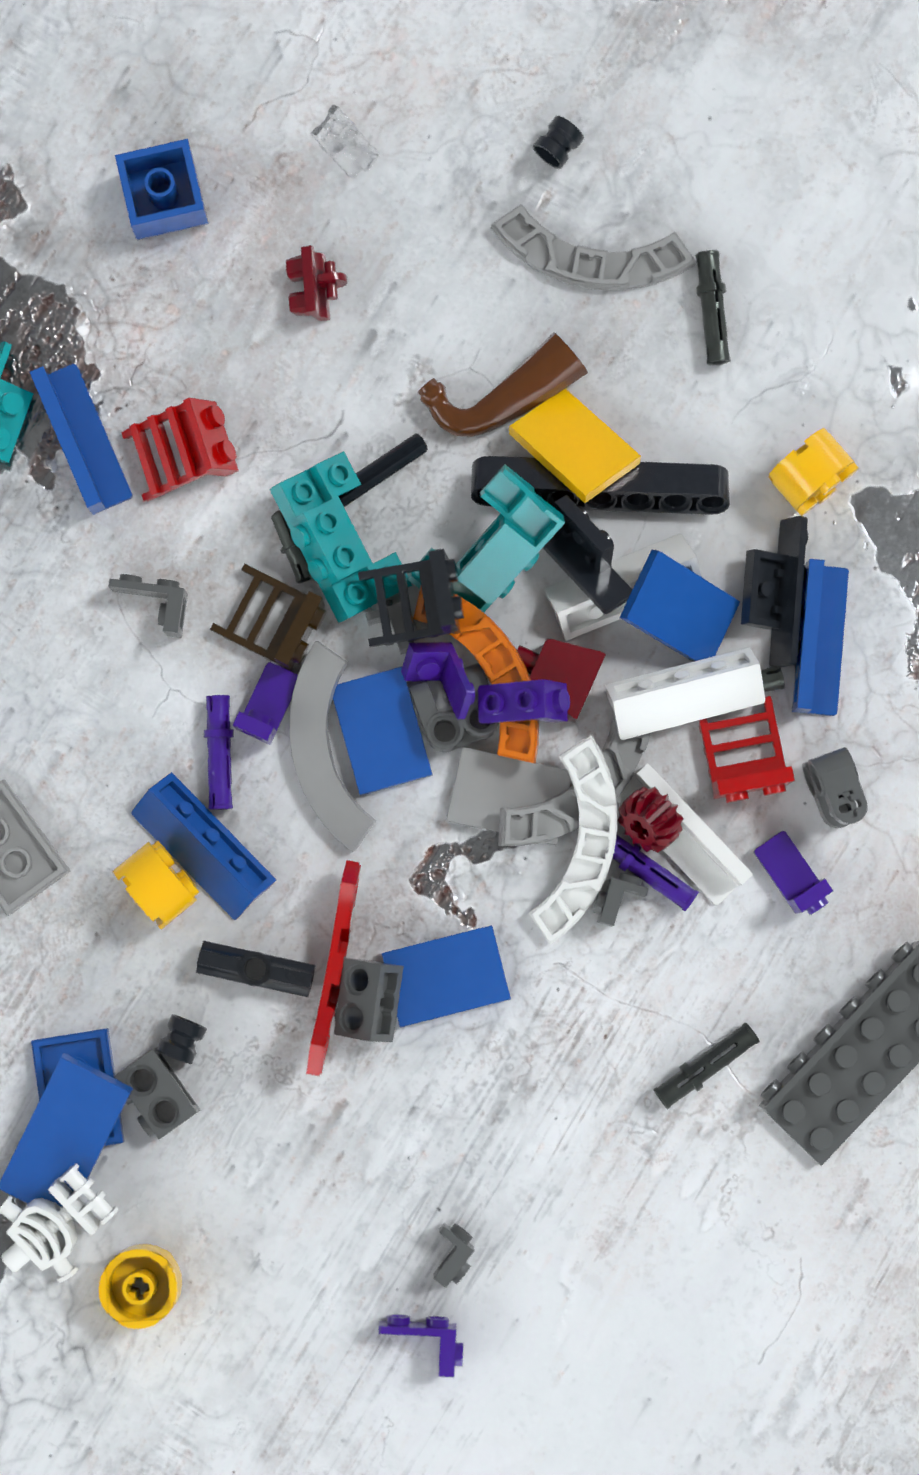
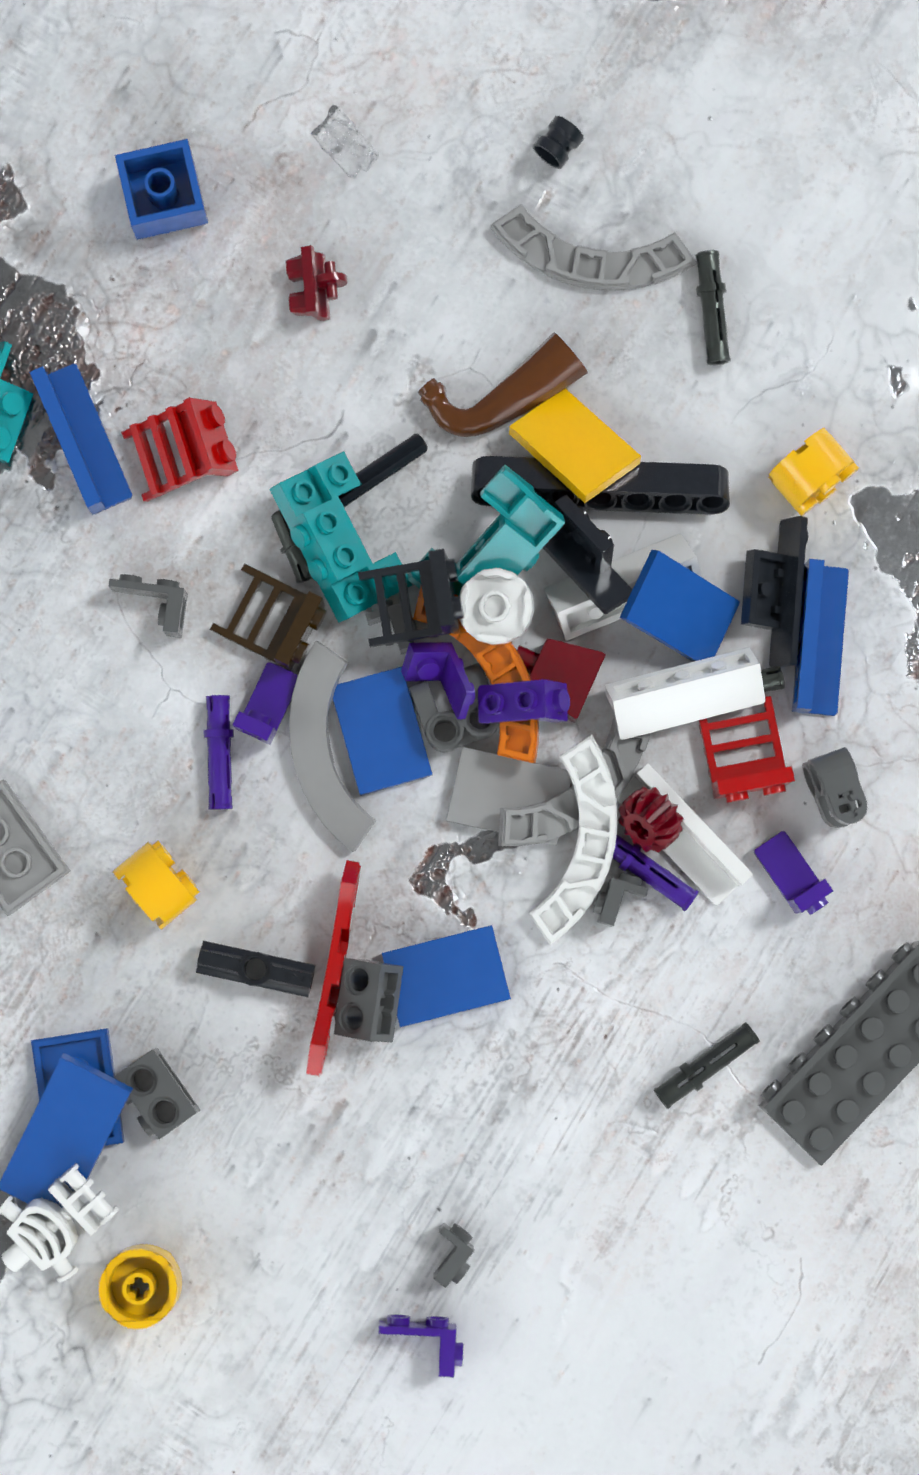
blue panel [131,772,276,920] -> none
black wheel [157,1014,207,1064] -> none
none -> white tile [459,568,534,645]

